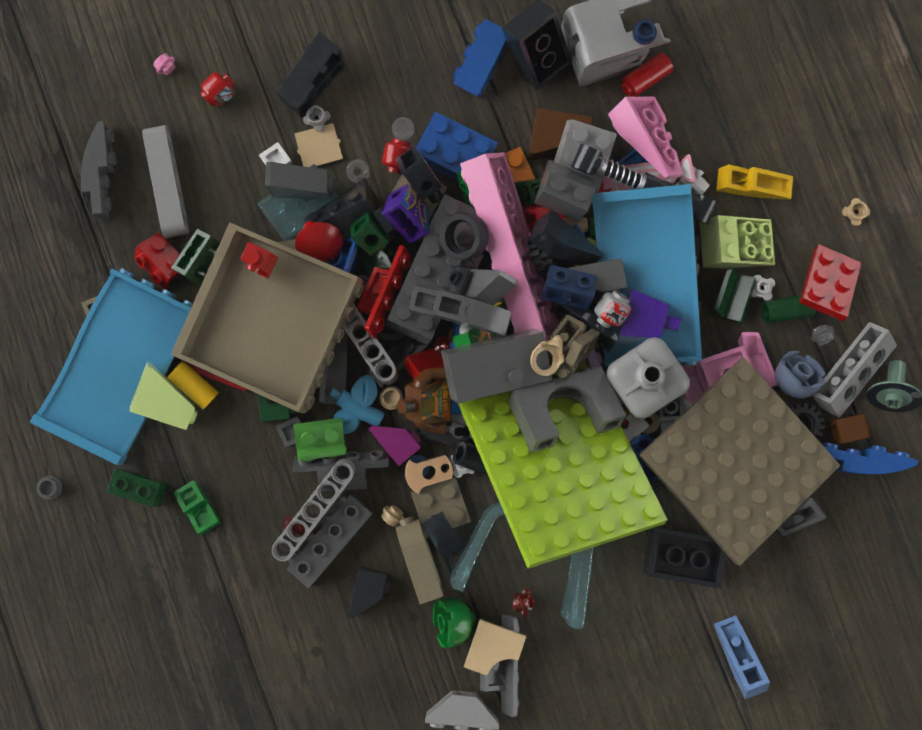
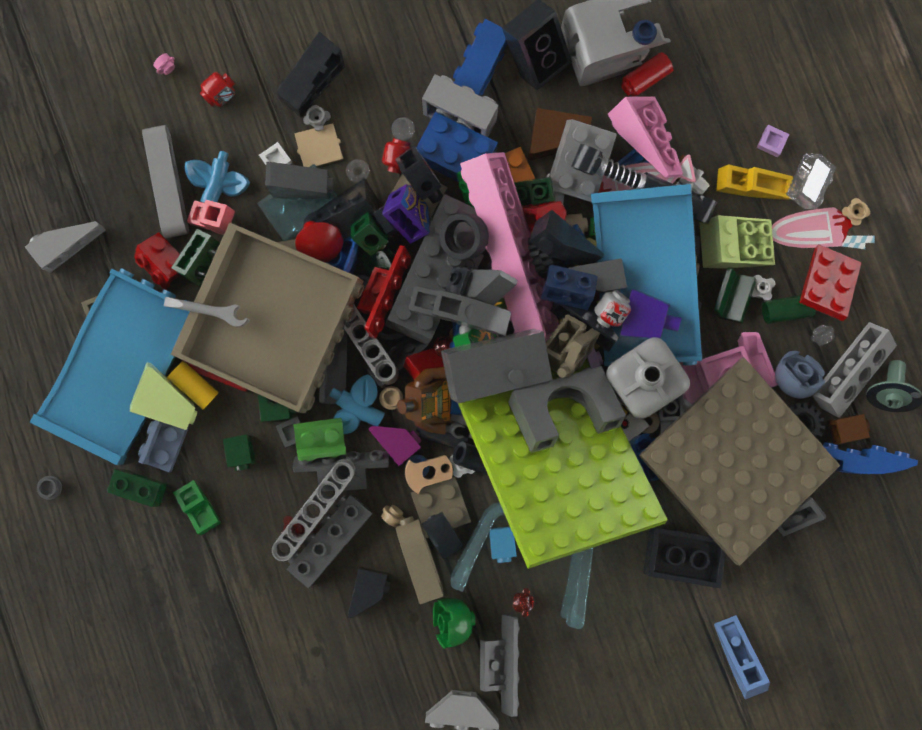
dark grey slope [81,121,117,219] -> none
red brick [240,242,279,279] -> none
tan tile [464,619,526,675] -> none
tan piece [530,335,564,376] -> none
dark grey slope [534,160,595,222] -> none
none -> light grey slope [25,221,106,273]
none -> sand blue bracket [138,420,188,472]
none -> light grey piece [164,297,250,327]
none -> dark azure plant [185,151,250,203]
none -> coral brick [187,200,235,235]
none -> dark green brick [223,435,256,471]
none -> light grey brick [422,74,498,137]
none -> dark azure brick [489,526,517,563]
none -> lavender plate [756,125,789,157]
none -> sticker [772,207,875,249]
none -> clear brick [786,154,836,209]

